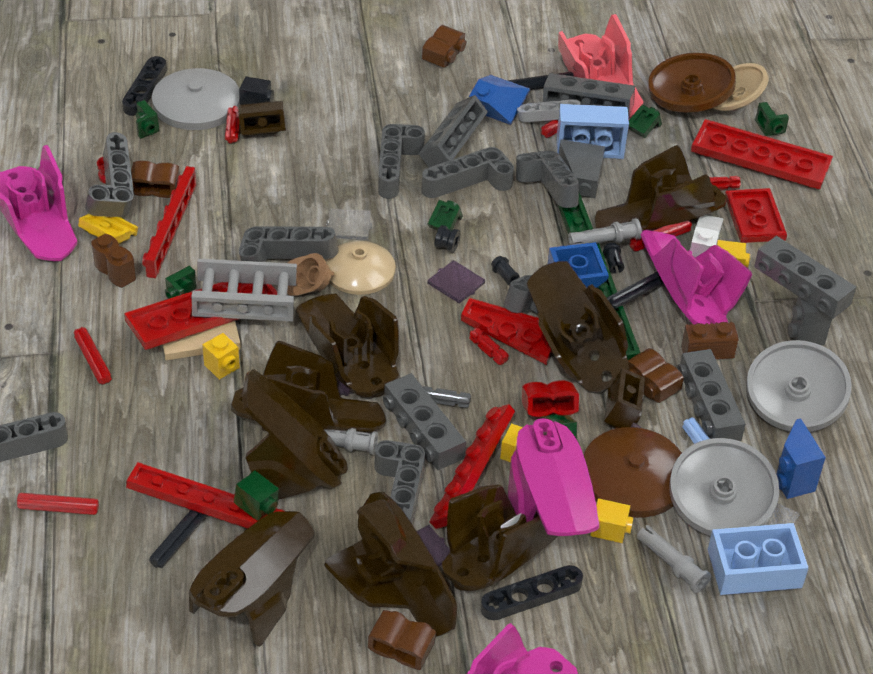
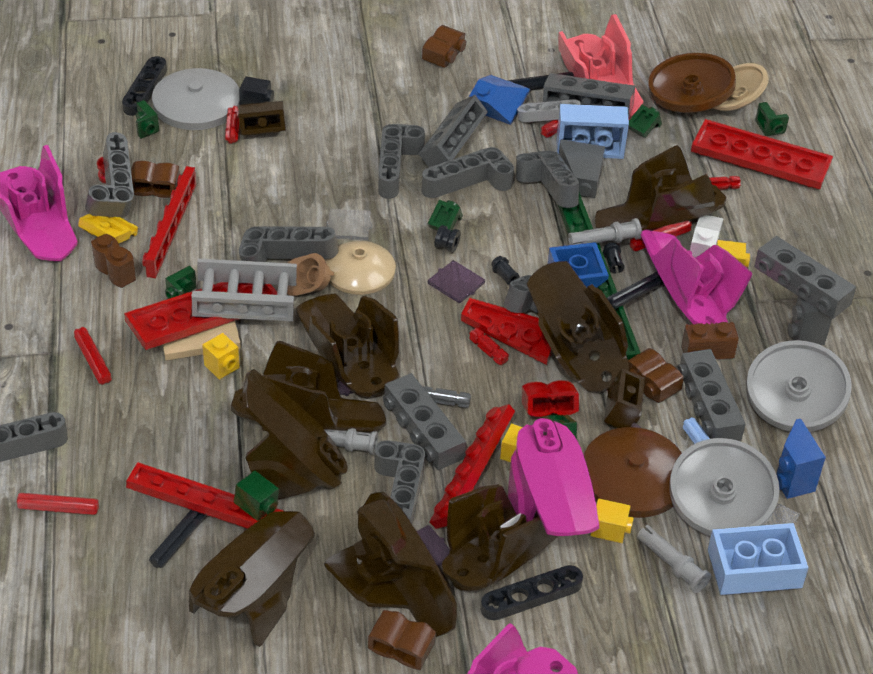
red tile [725,188,787,243] -> none

